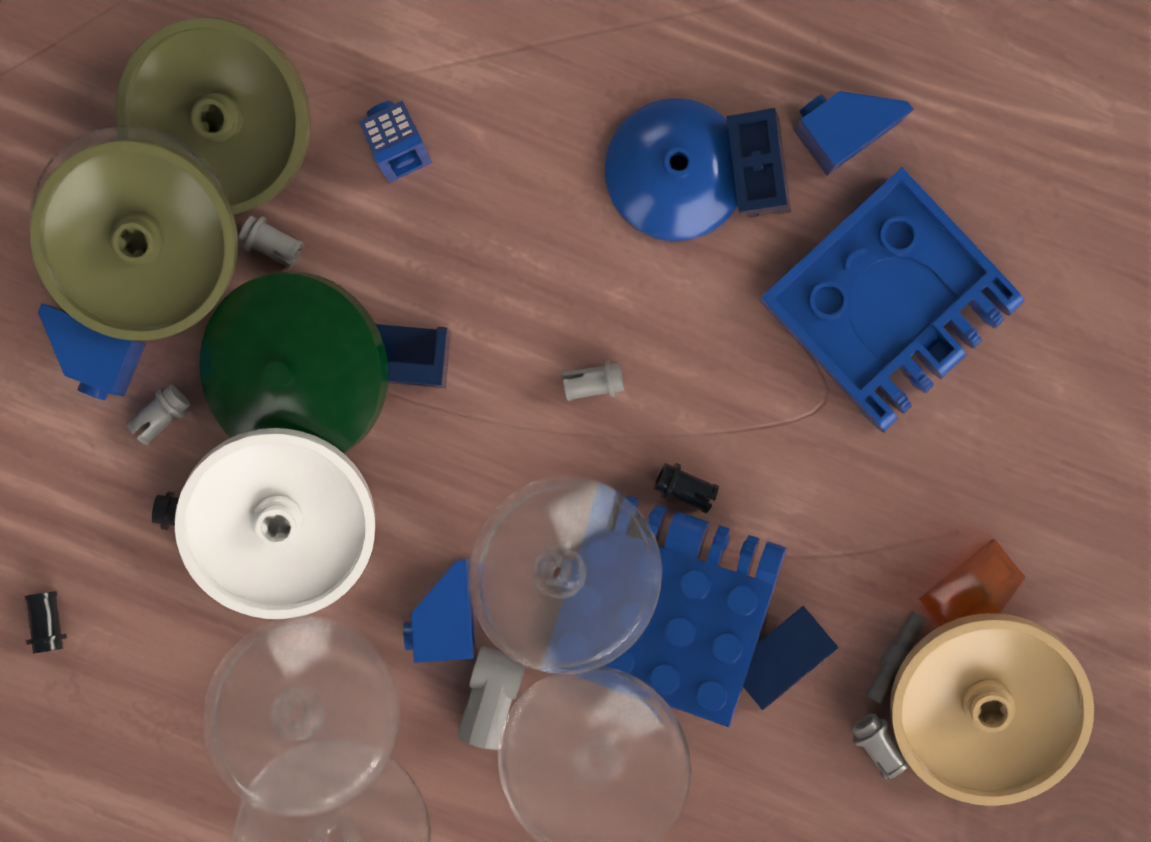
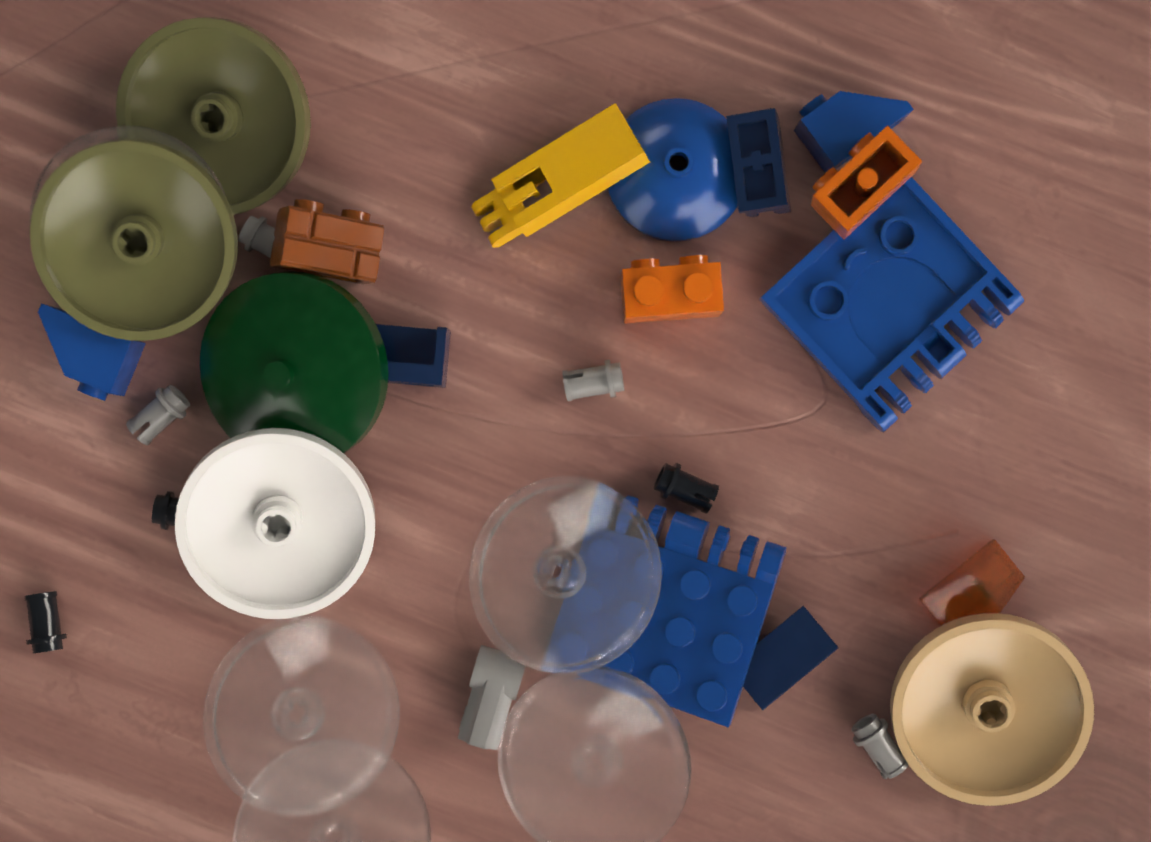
blue slope [359,100,432,183] -> none
blue slope [403,557,476,663] -> none
flat silver bar [865,610,929,705] -> none
none -> dark orange brick [270,199,385,285]
none -> yellow hinge [471,103,650,248]
none -> orange brick [621,255,724,324]
none -> orange brick [811,125,923,240]

